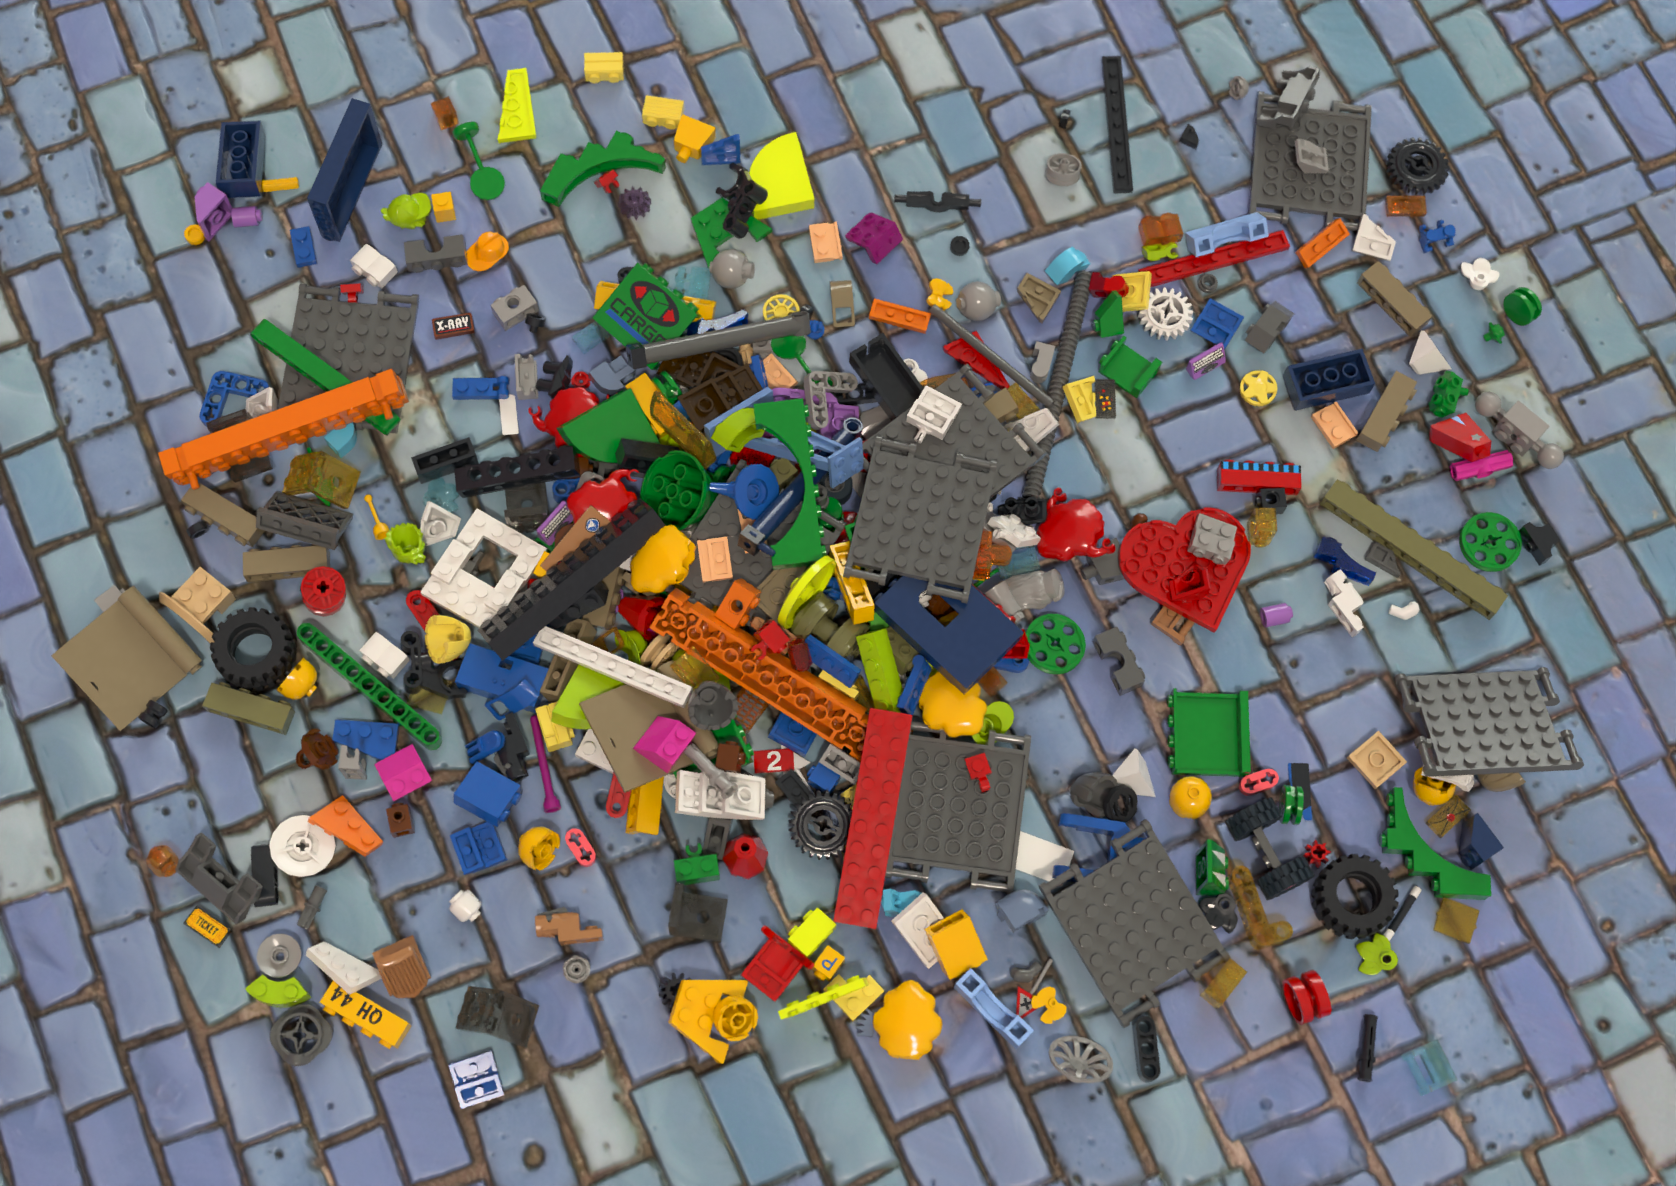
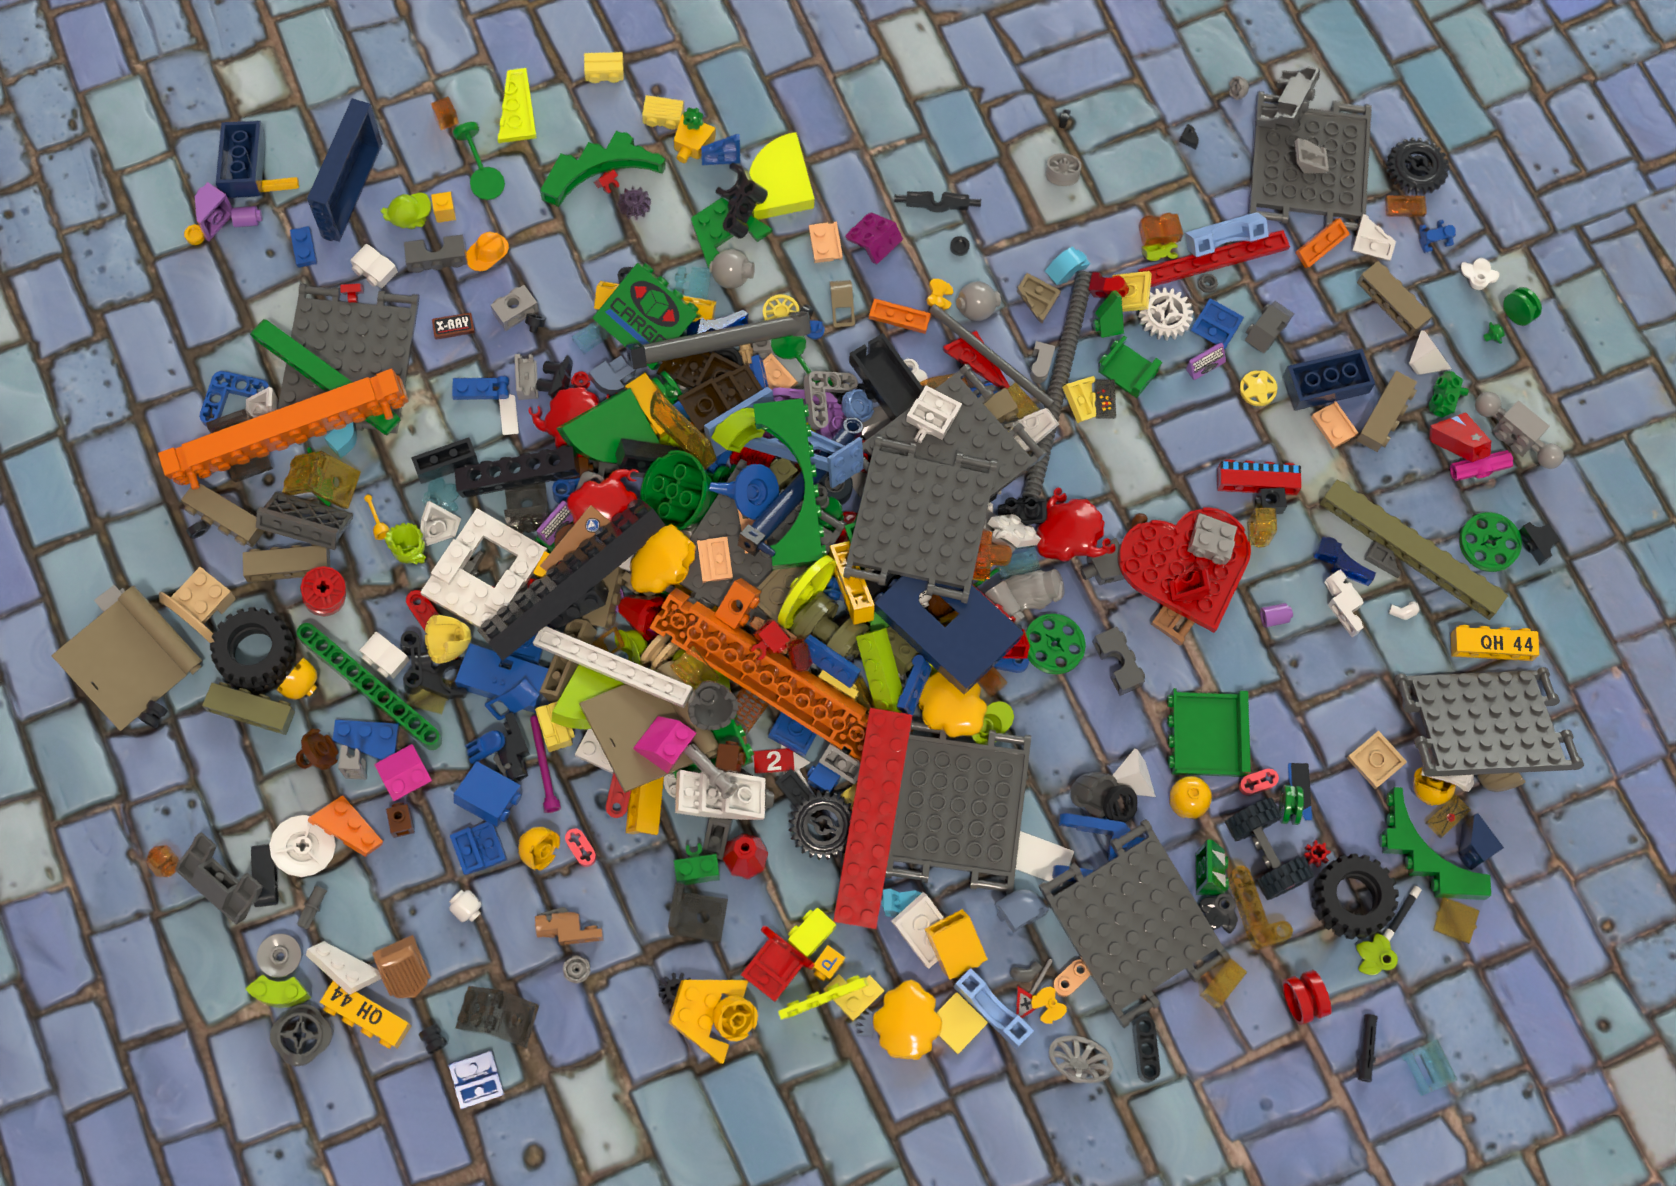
tile [183,905,233,948] -> none
red plate [964,753,992,792] -> none
black tile [1101,56,1133,193] -> none
none -> black wheel [418,1024,448,1054]
none -> green plant [683,107,704,130]
none -> medium blue hair [841,389,874,422]
none -> light yellow tile [937,992,988,1055]
none -> light nougat plate [1053,959,1090,997]
none -> yellow brick [1450,625,1539,661]

